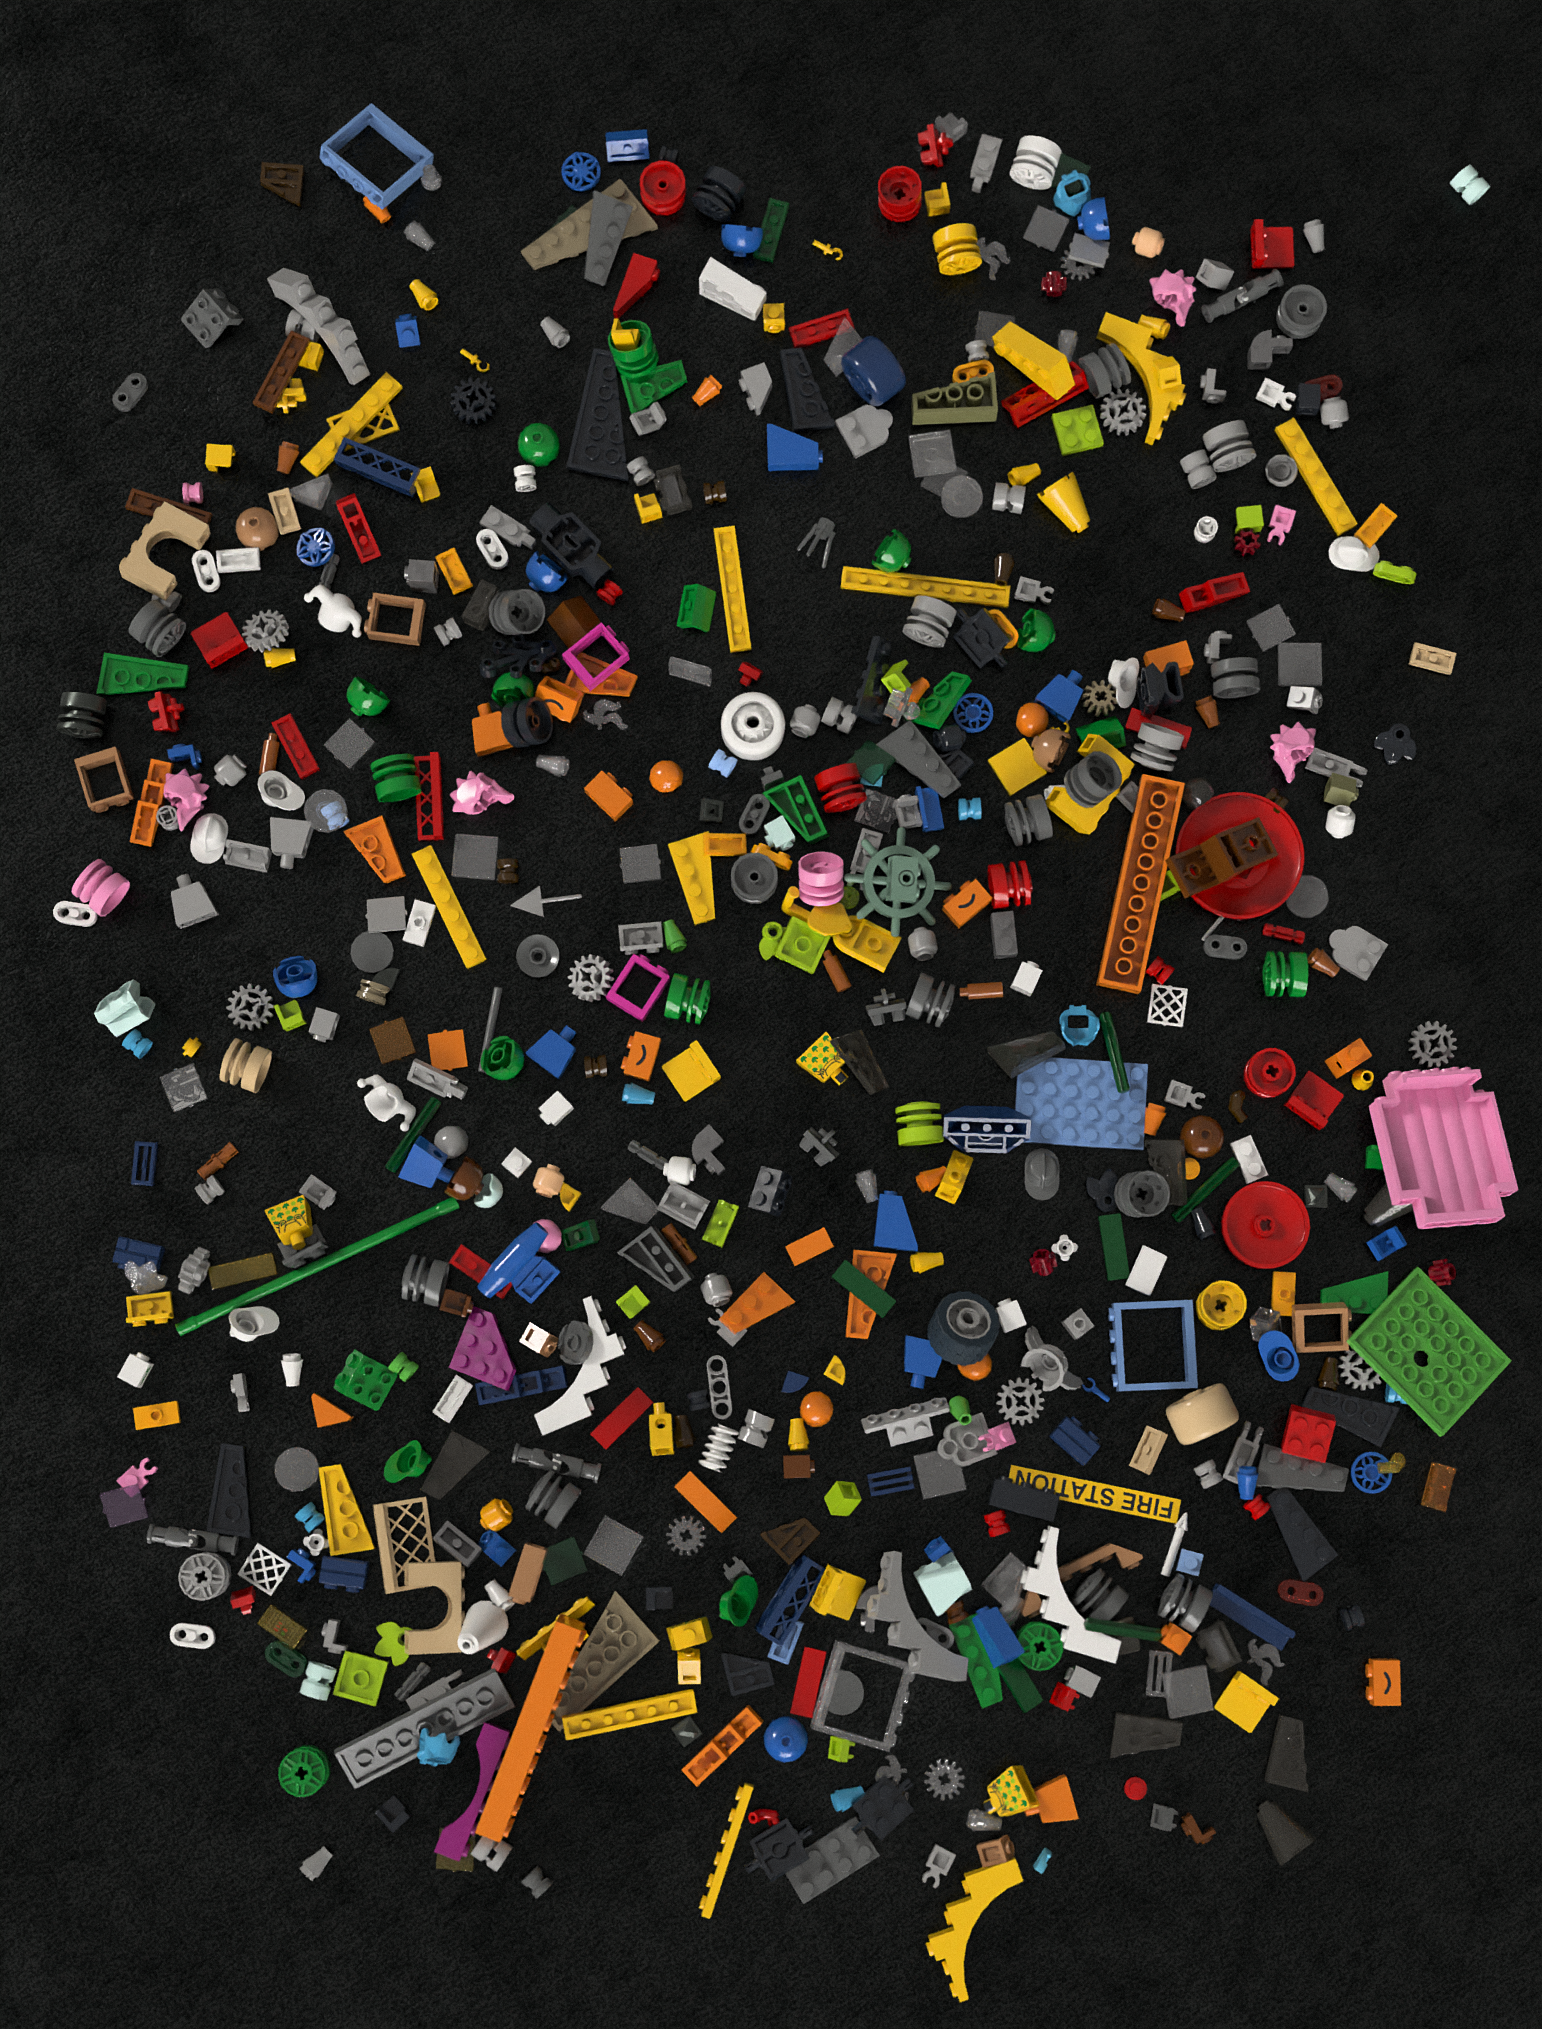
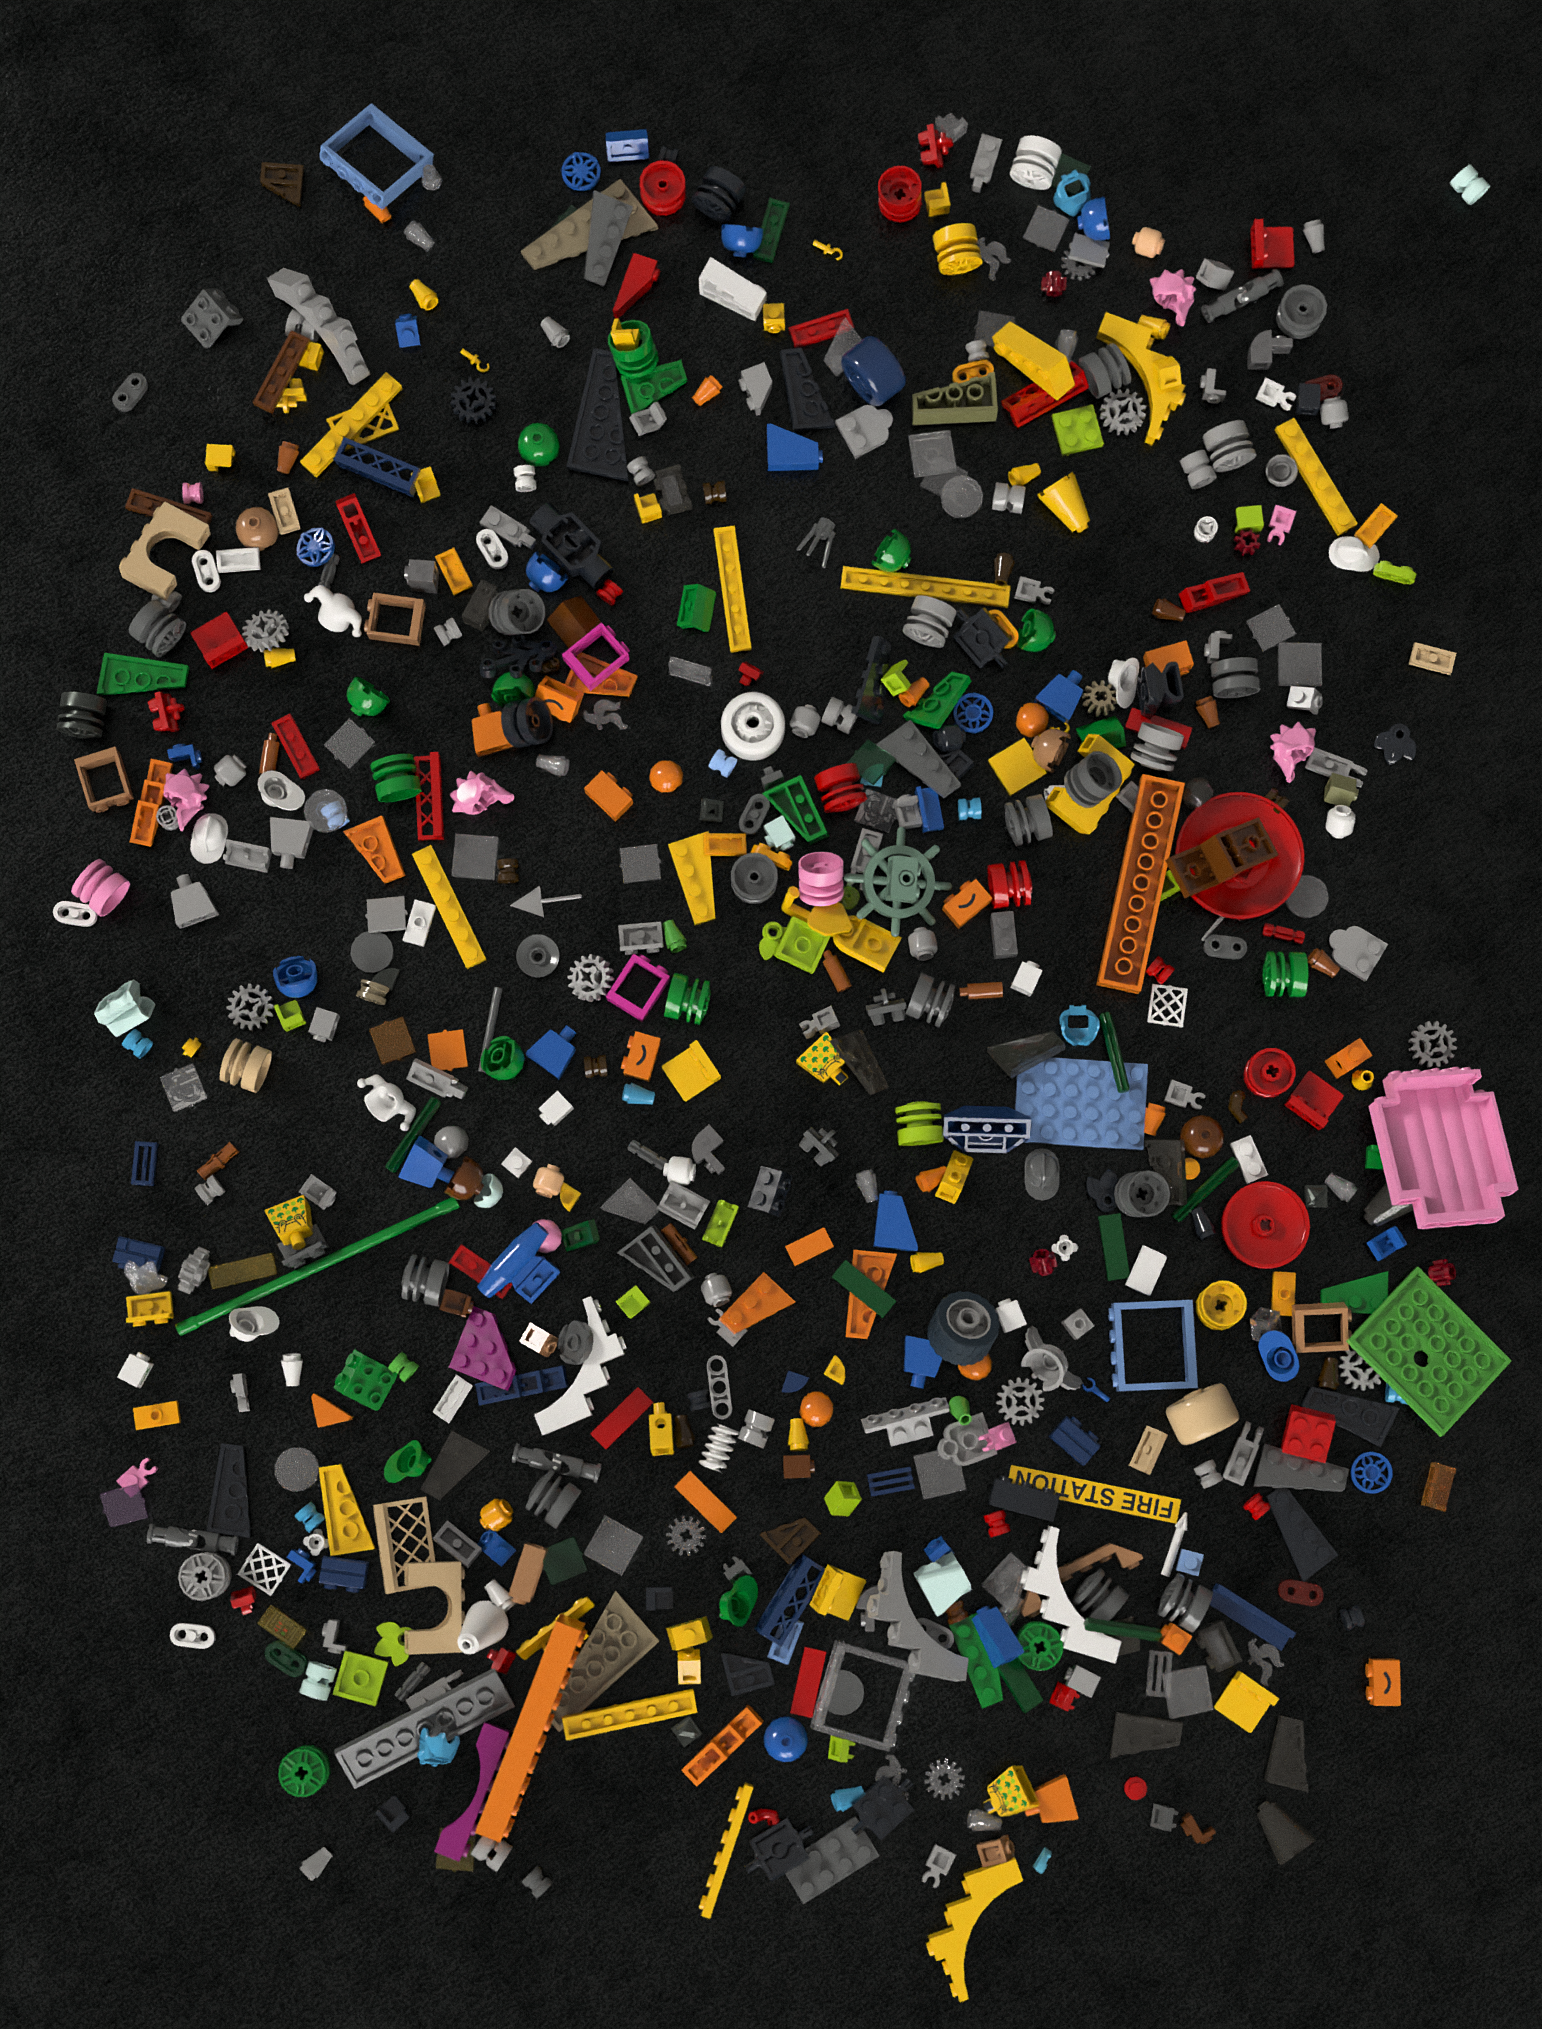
clear slope [289,474,332,510] -> none
reddish brown cone [634,1320,666,1352] -> none
clear hips [883,687,920,727] -> none
blue cone [1236,1466,1259,1500] -> none
clear yellow arm [1377,1453,1406,1474] -> none
none -> light grey plate [800,1006,840,1039]

